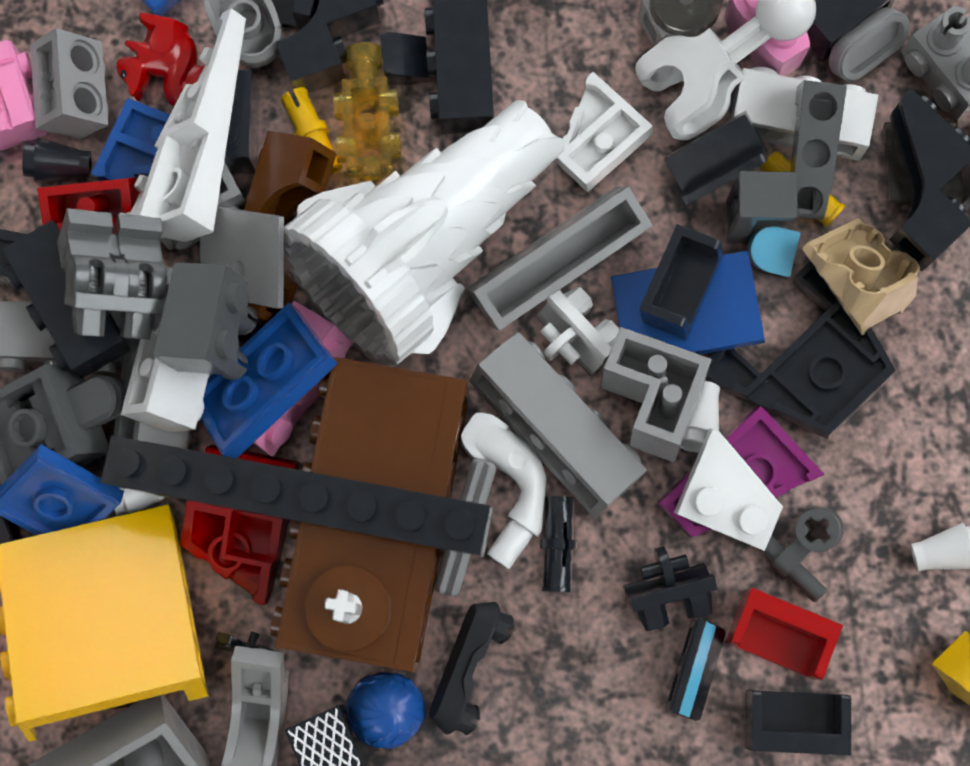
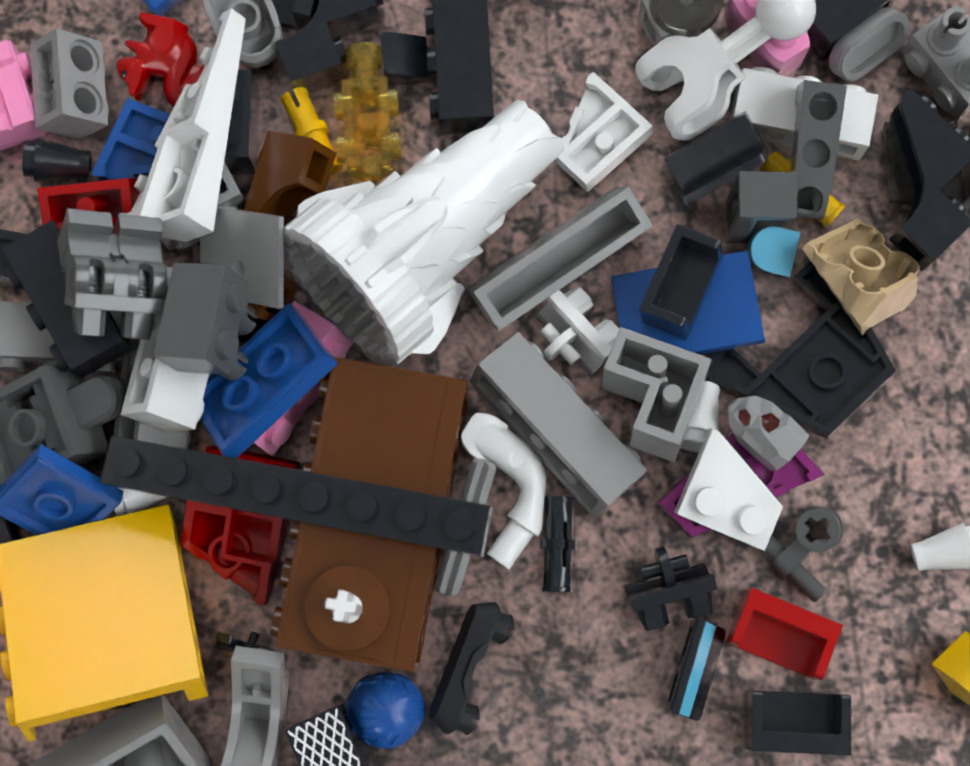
none -> light grey rock [728,396,810,471]

